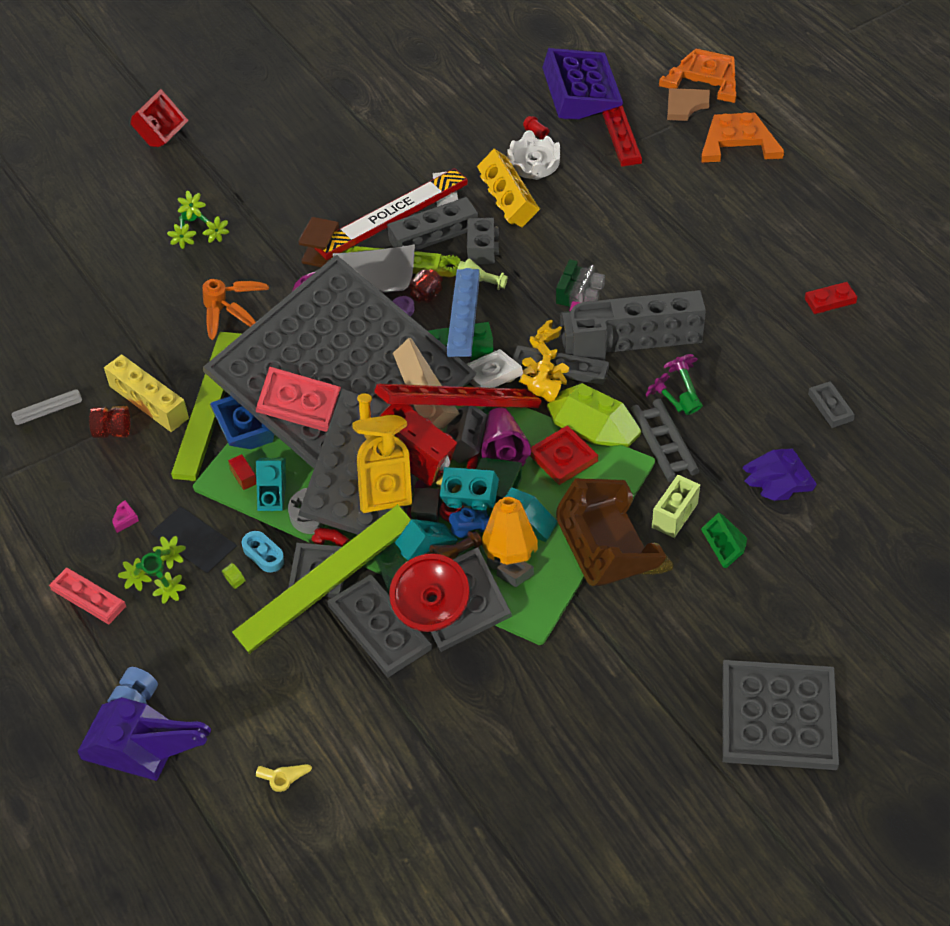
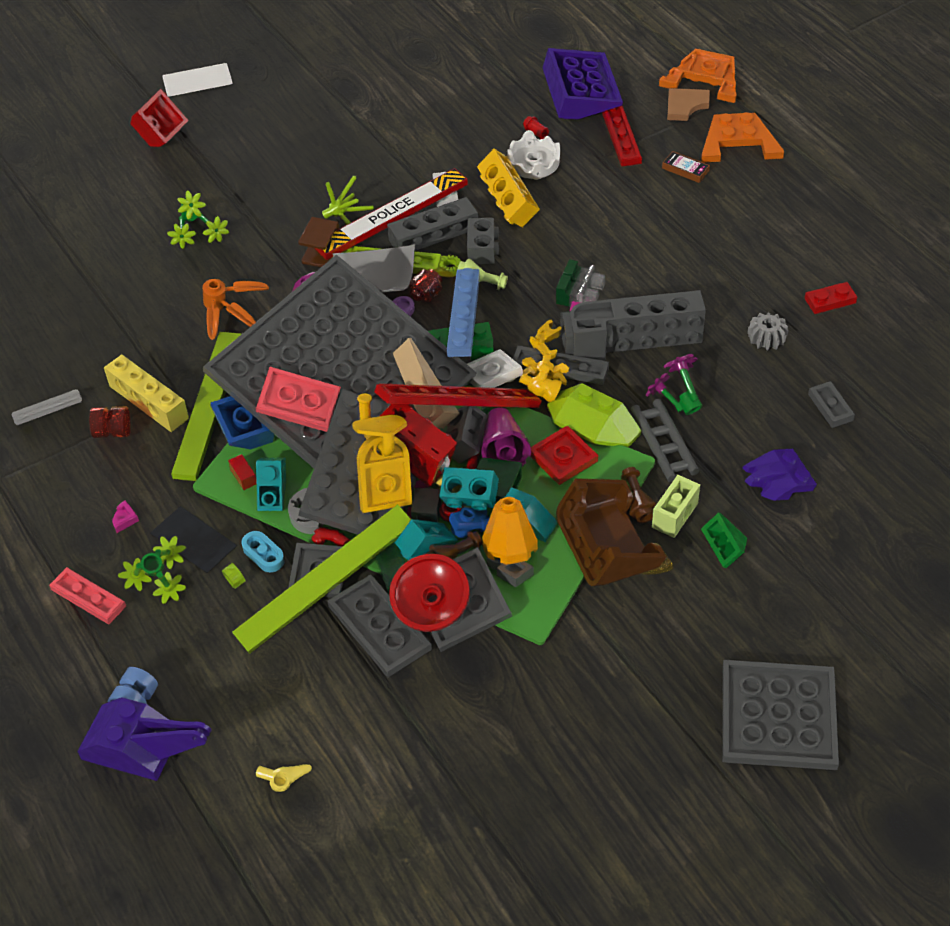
none -> white sticker [163,63,233,97]
none -> lime plant [322,176,374,225]
none -> reddish brown piece [621,467,657,523]
none -> tile [662,151,710,183]
none -> light grey gear [748,312,788,351]

